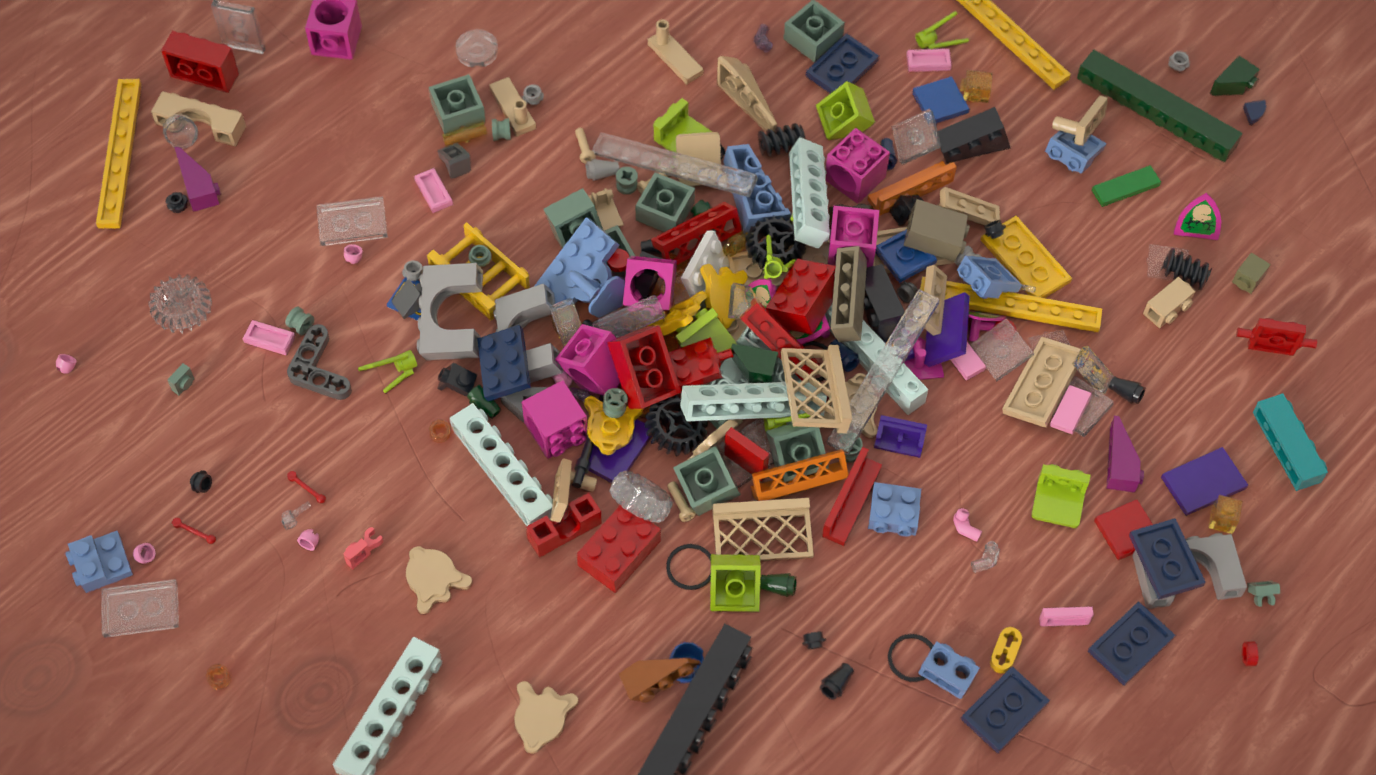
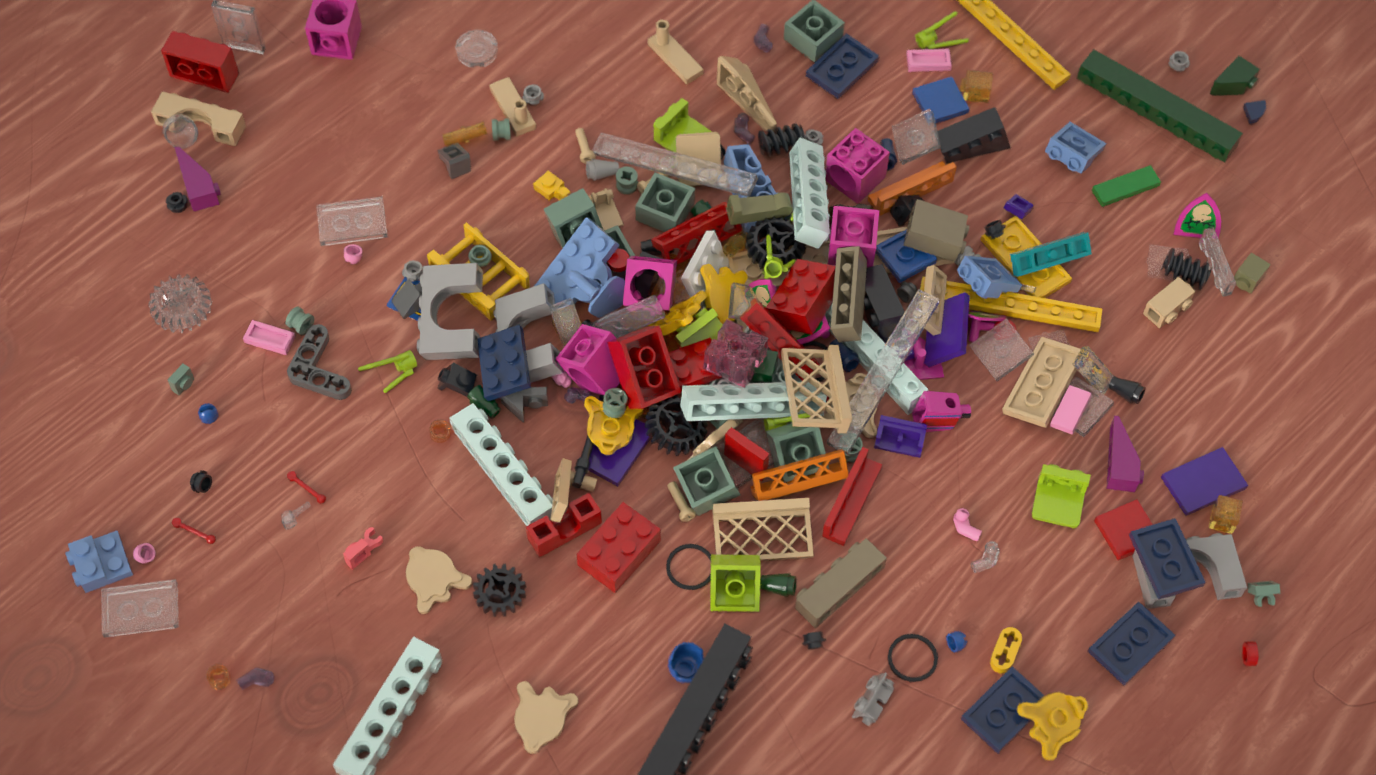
bright pink hinge [56,354,77,374] -> none
yellow plate [96,79,142,228] -> none
bright pink hinge [297,529,319,550] -> none
bright pink tile [414,168,453,213] -> none
sand green brick [428,74,486,135] -> none
dark pink brick [522,380,587,459] -> none
clear gear [609,471,673,523] -> none
dark orange slope [619,658,701,703] -> none
lime slope [816,81,875,140] -> none
black cone [820,663,854,700] -> none
medium blue plate [868,482,921,536] -> none
medium blue brick [918,641,980,699] -> none
tan piece [937,187,1000,226] -> none
bright pink tile [950,342,986,380] -> none
bright pink tile [1039,607,1093,626] -> none
tan piece [1052,96,1108,146] -> none
red plate [1236,318,1317,356] -> none
teal brick [1252,393,1328,491] -> none
none -> blue hinge [198,403,218,424]
none -> arm [236,668,275,690]
none -> black gear [473,564,526,617]
none -> yellow plate [533,170,570,201]
none -> clear pink brick [703,319,769,388]
none -> olive leg [726,192,793,225]
none -> arm [734,113,755,144]
none -> dark tan brick [795,538,887,629]
none -> light grey plate [805,129,823,145]
none -> light grey hinge [852,673,894,726]
none -> dark pink torso [912,391,971,432]
none -> blue hinge [946,631,968,653]
none -> dark purple tile [1004,194,1034,219]
none -> teal hinge [1010,232,1092,277]
none -> yellow tile [1017,692,1088,761]
none -> clear plate [1199,228,1236,297]

